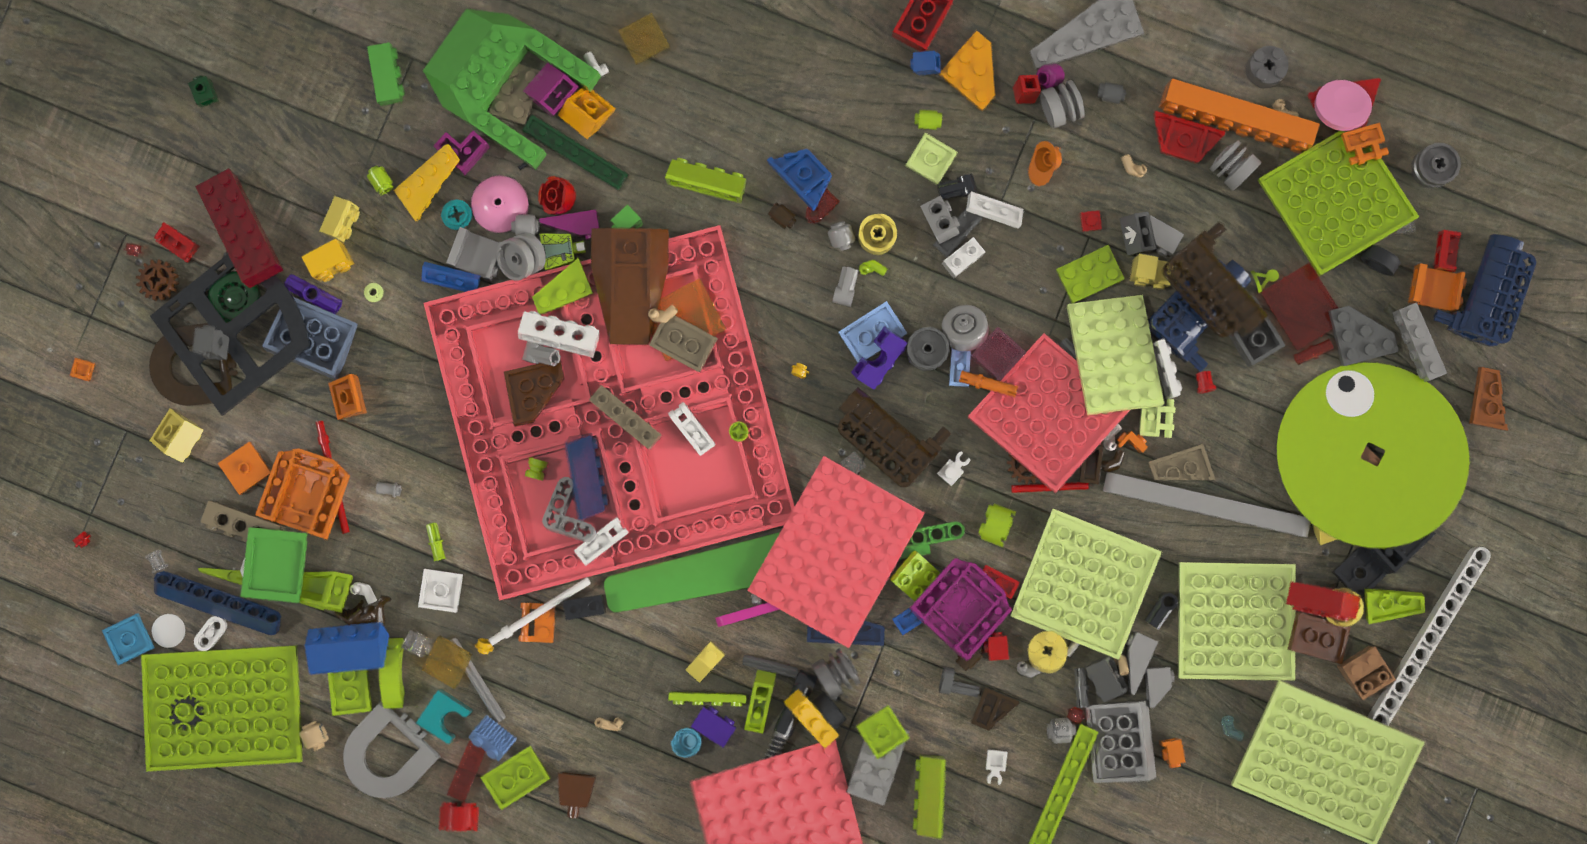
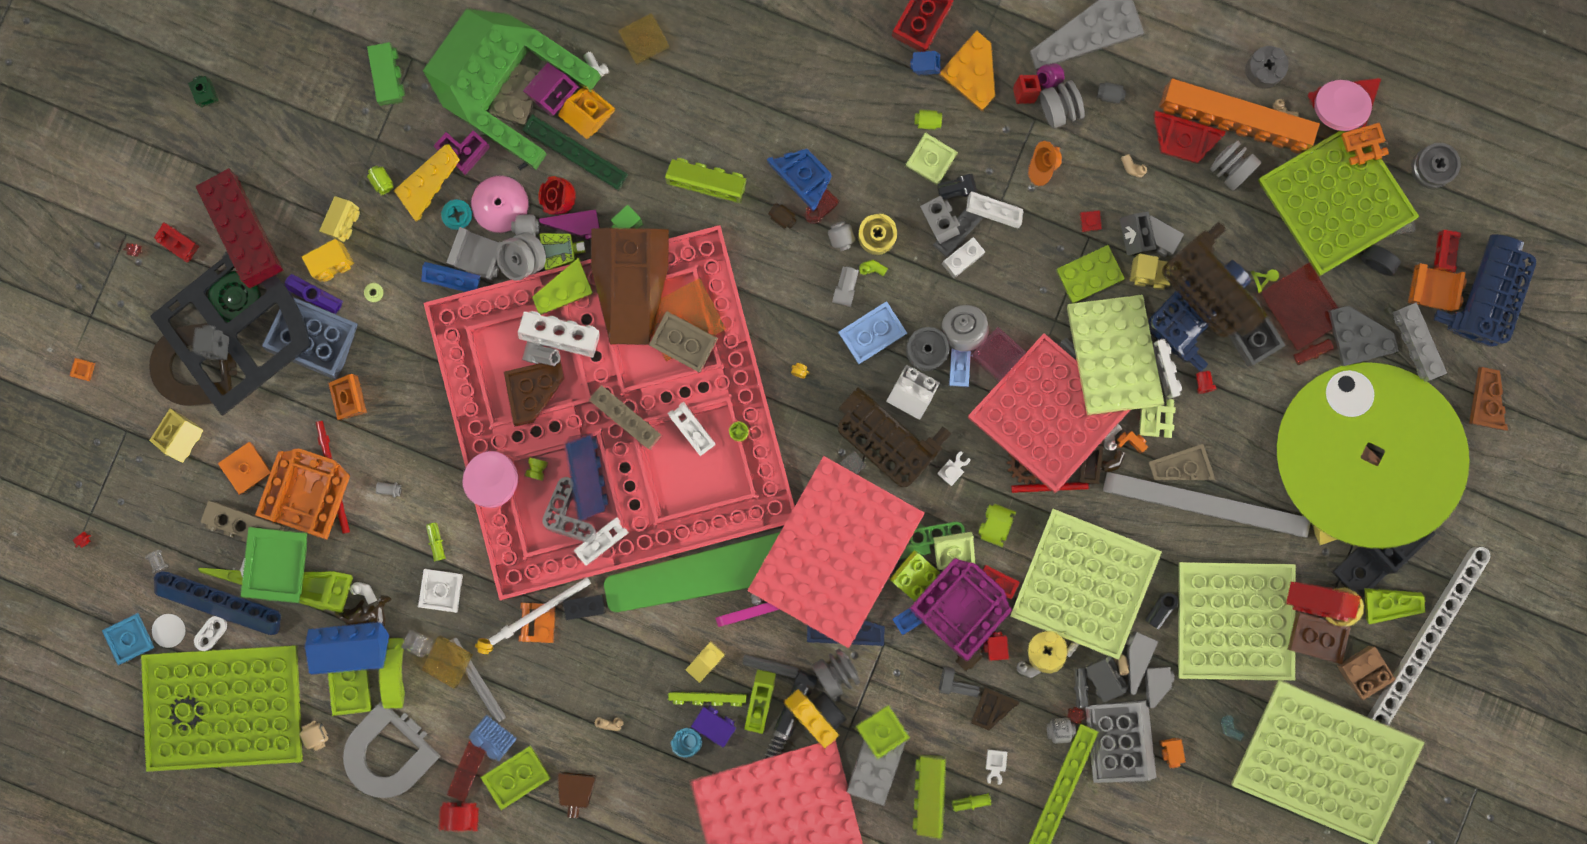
reddish brown gear [136,259,179,301] -> none
teal piece [416,689,473,744] -> none
tan arm [648,305,678,323] -> none
dark purple arch [851,326,908,390] -> none
orange pin [959,370,1018,398] -> none
none -> bright pink piece [463,451,518,508]
none -> white slope [886,365,940,420]
none -> yellowish green tile [934,532,975,570]
none -> lime axle [952,793,991,812]

